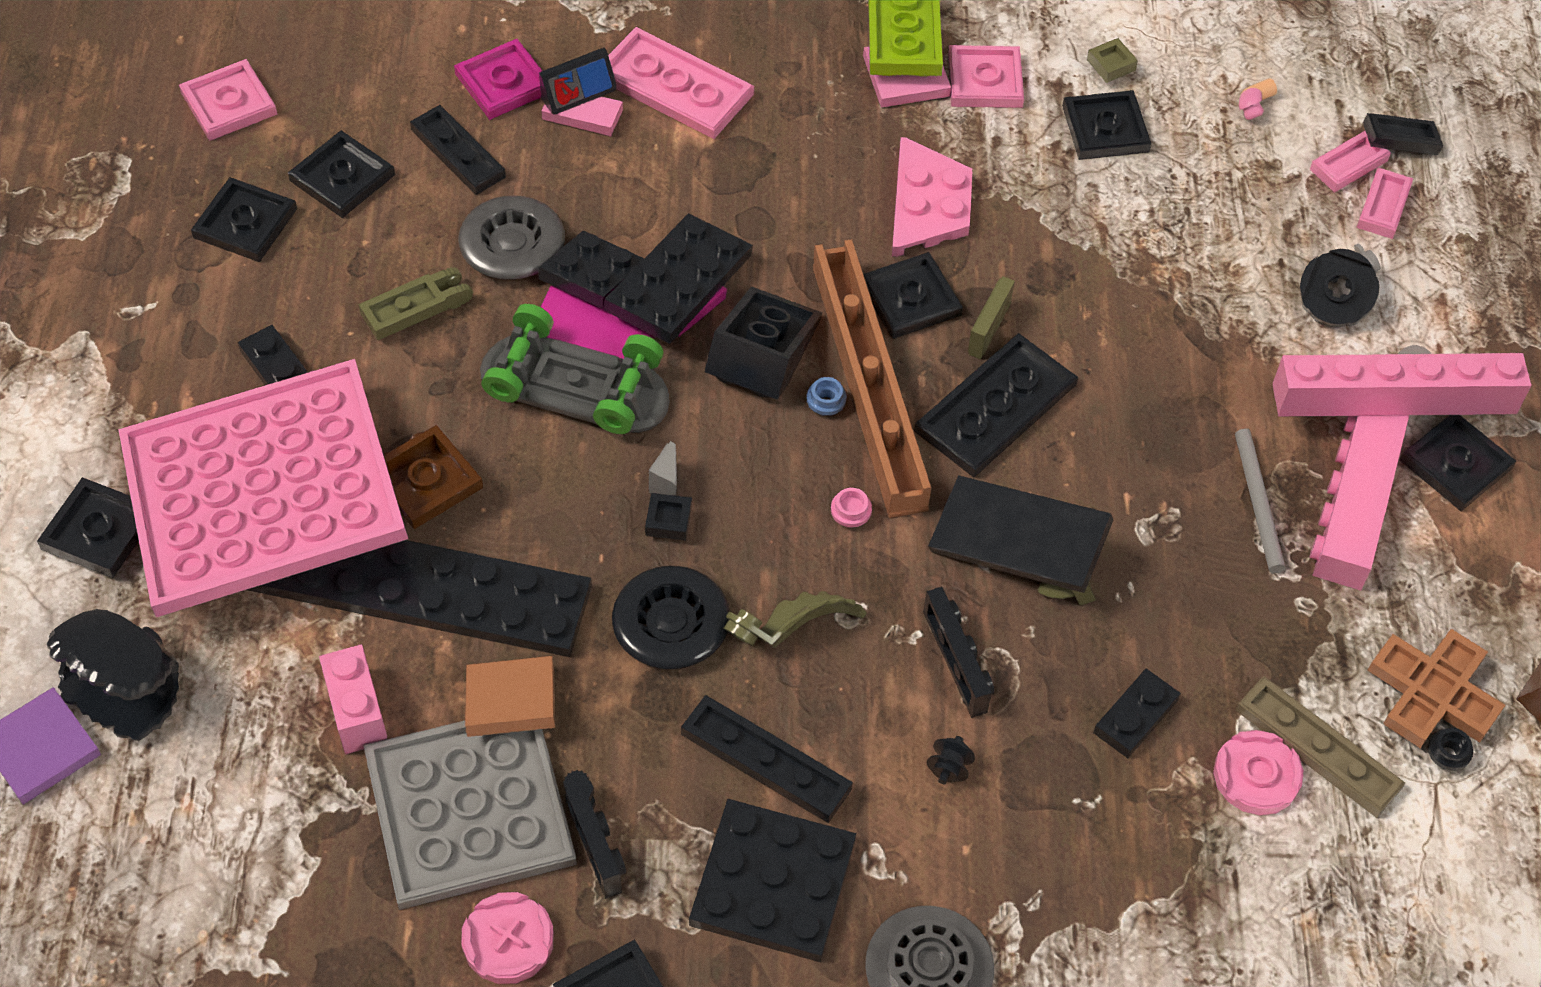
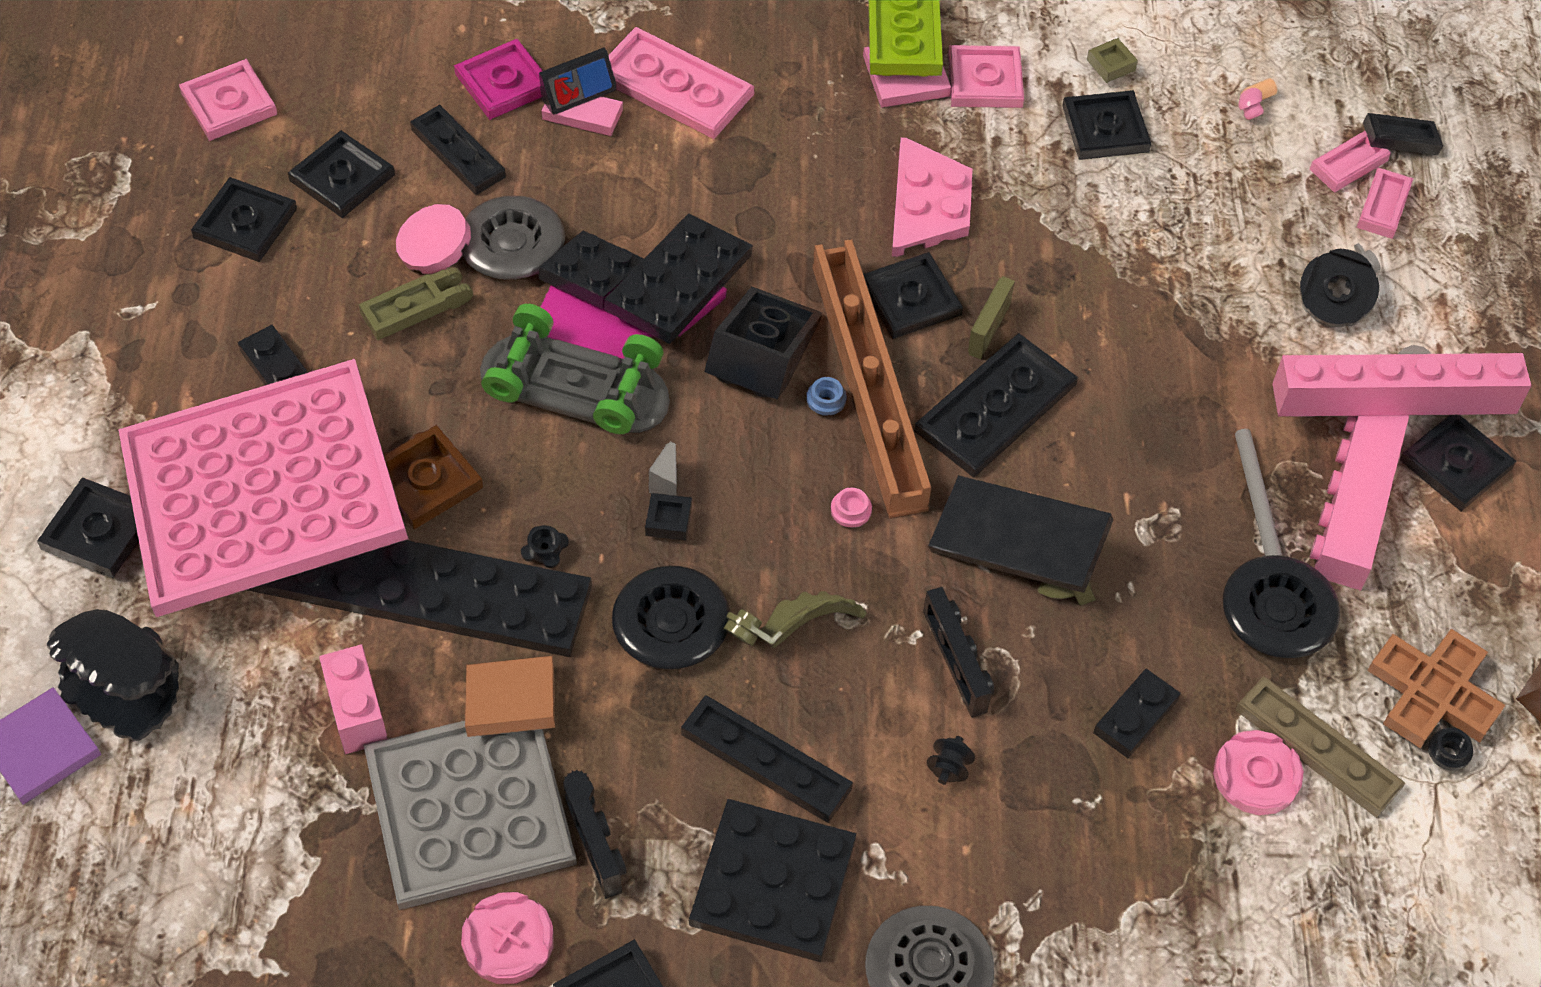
none -> bright pink tile [396,204,471,274]
none -> black plate [521,525,569,568]
none -> black wheel [1223,555,1340,658]

